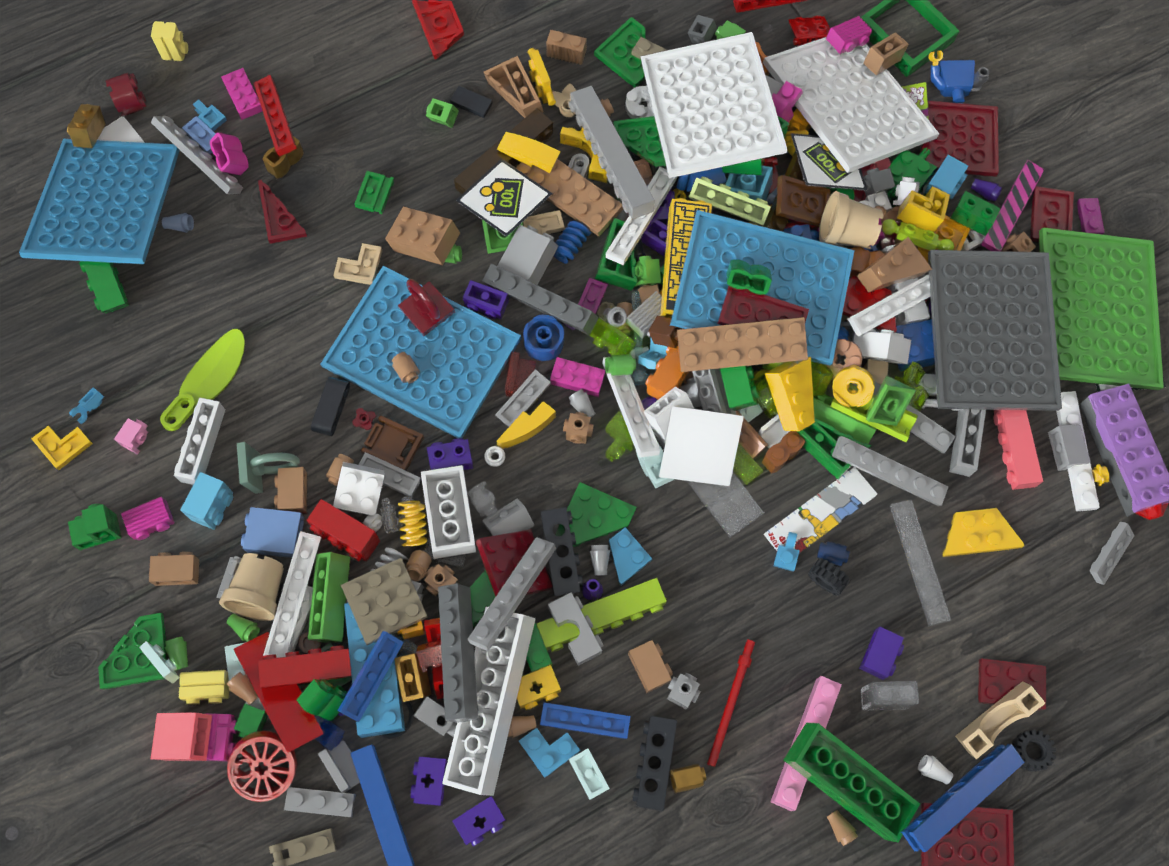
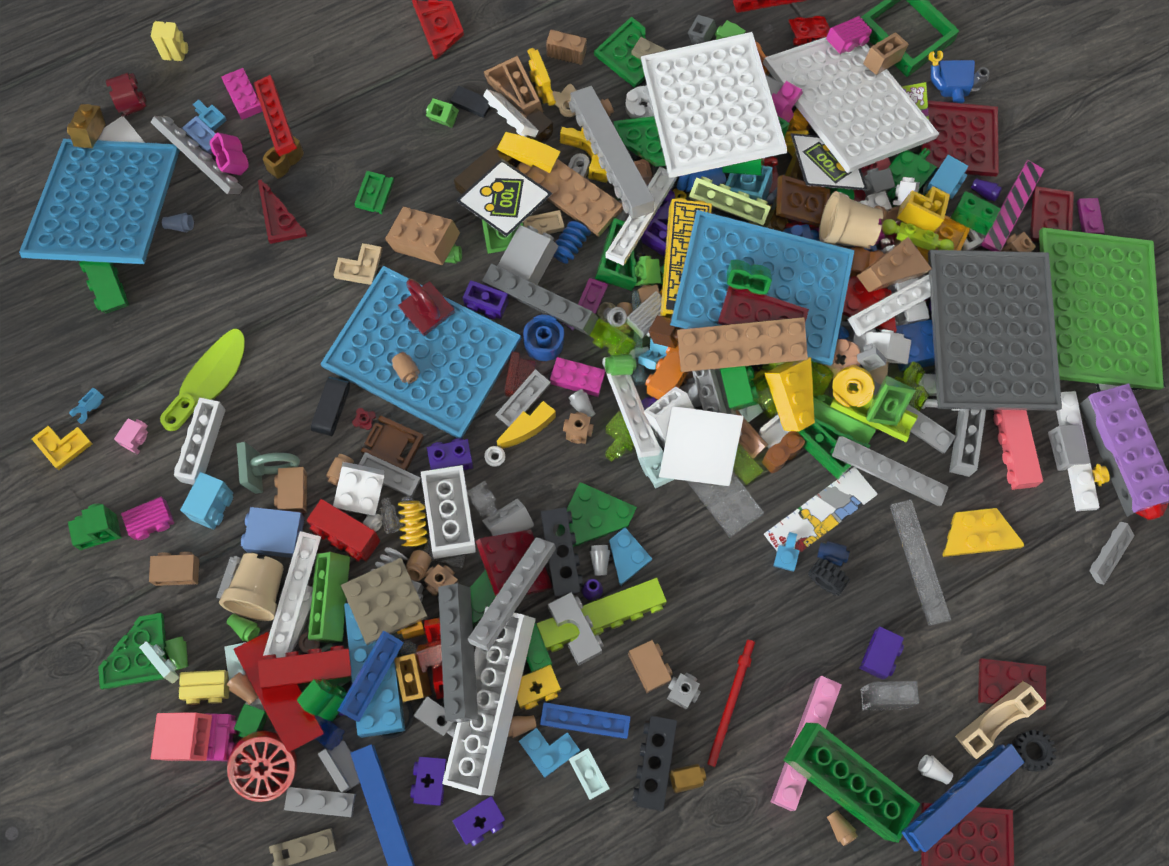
none -> white plate [483,89,539,137]
none -> light grey tile [857,343,886,372]

